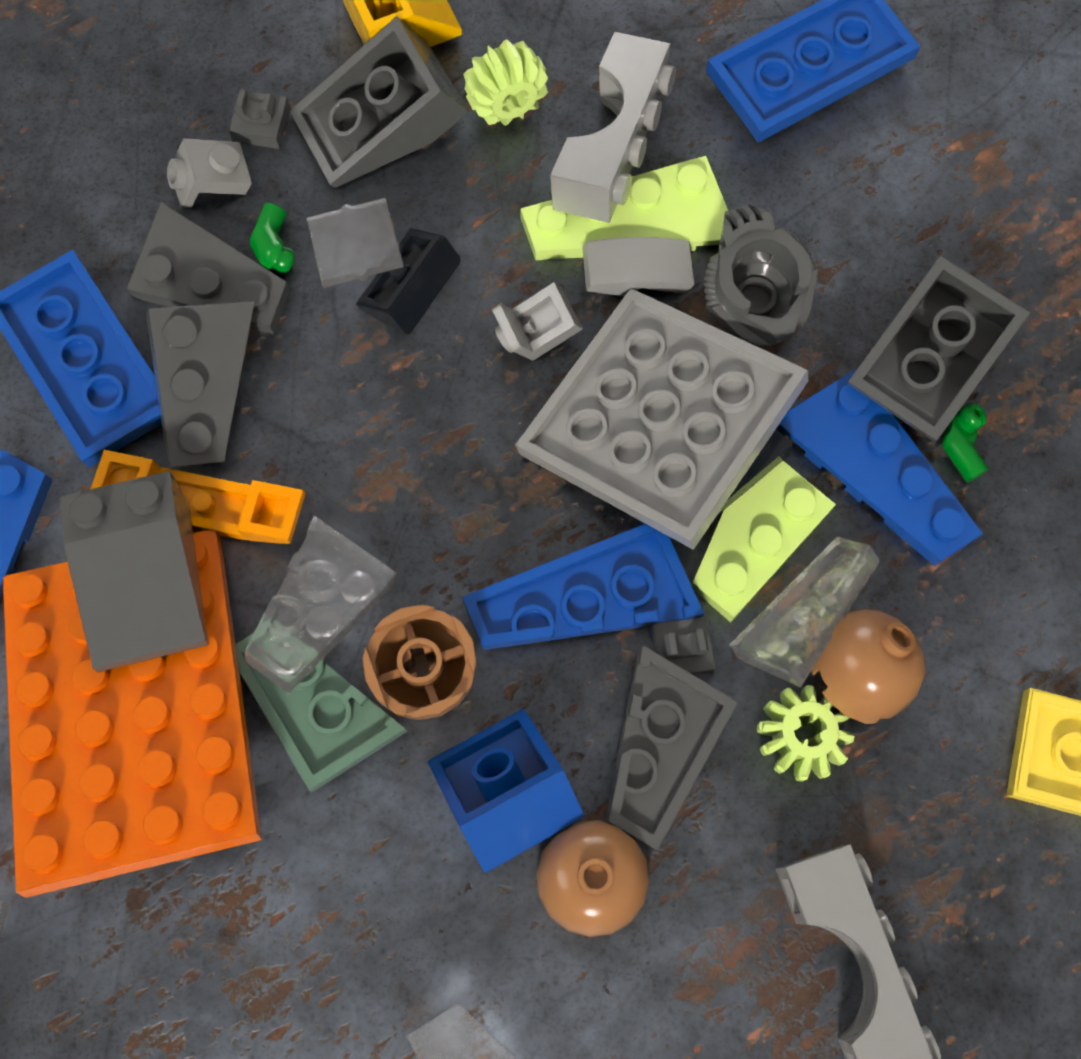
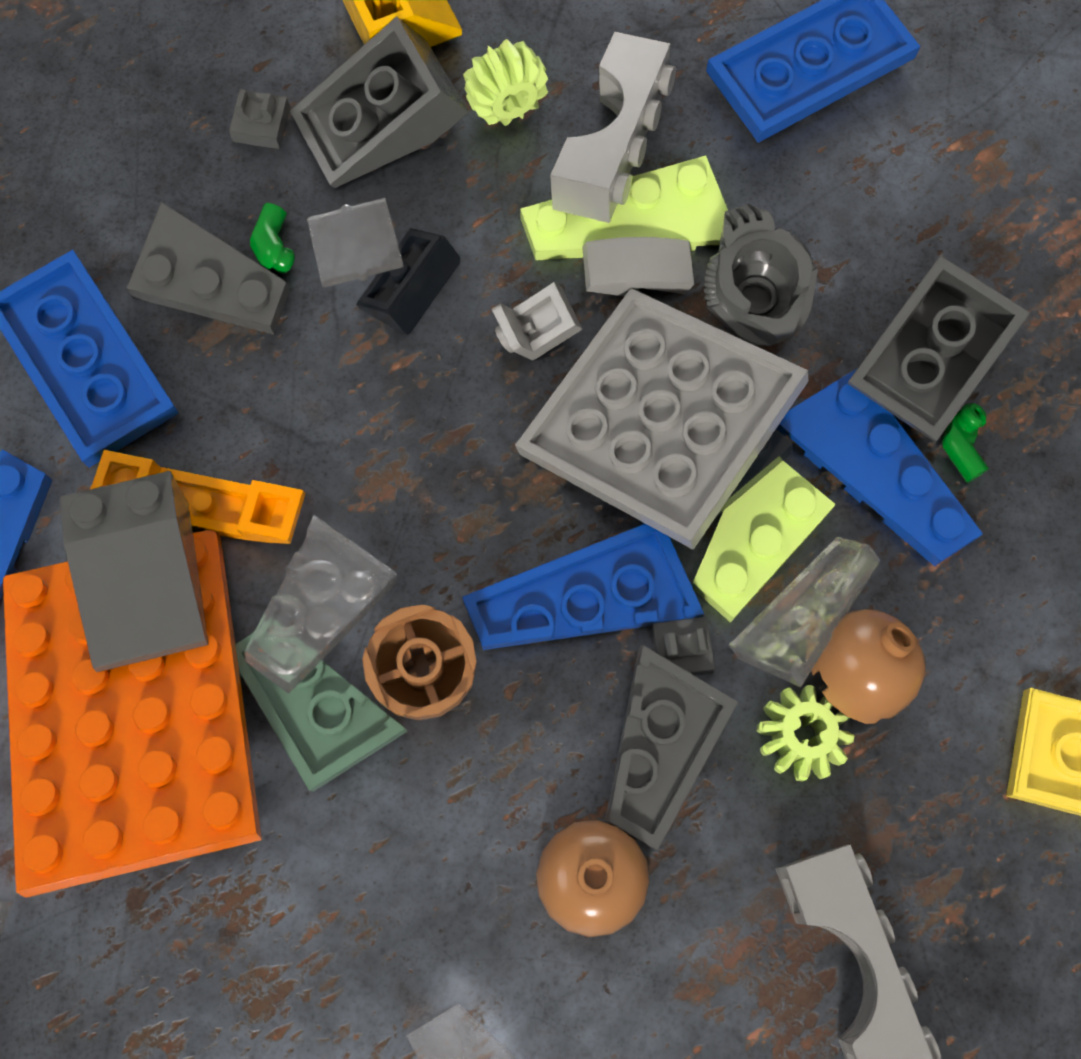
dark grey wing [146,301,255,469] -> none
light grey bracket [167,138,252,208] -> none
blue slope [427,708,585,873] -> none

